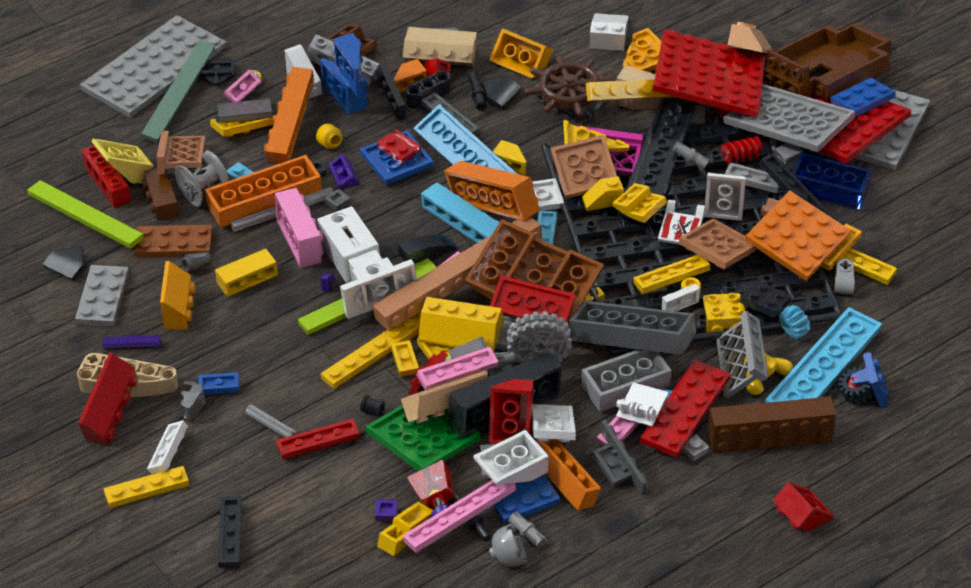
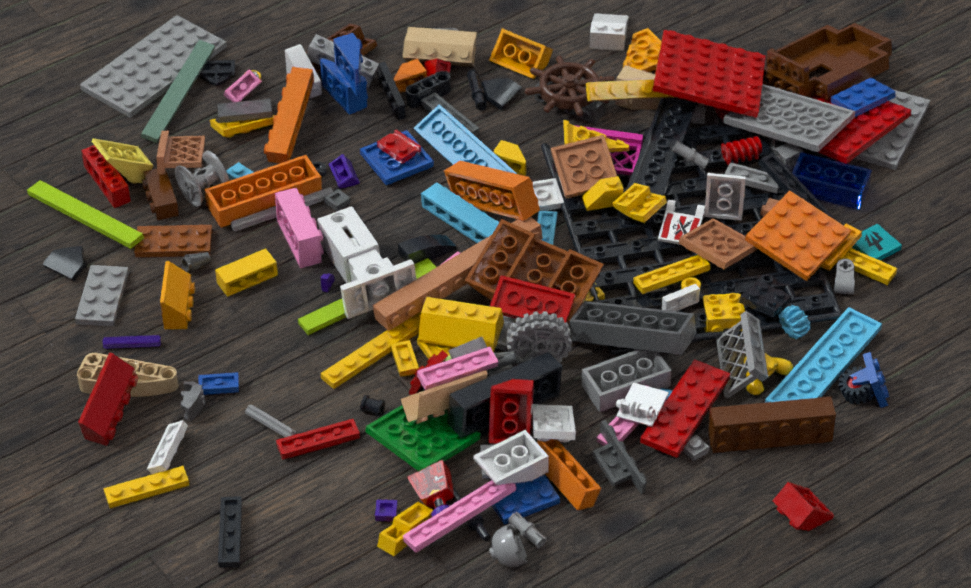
yellow head [316,124,343,150] -> none
light nougat slope [728,22,771,53] -> none
none -> teal tile [852,224,902,260]

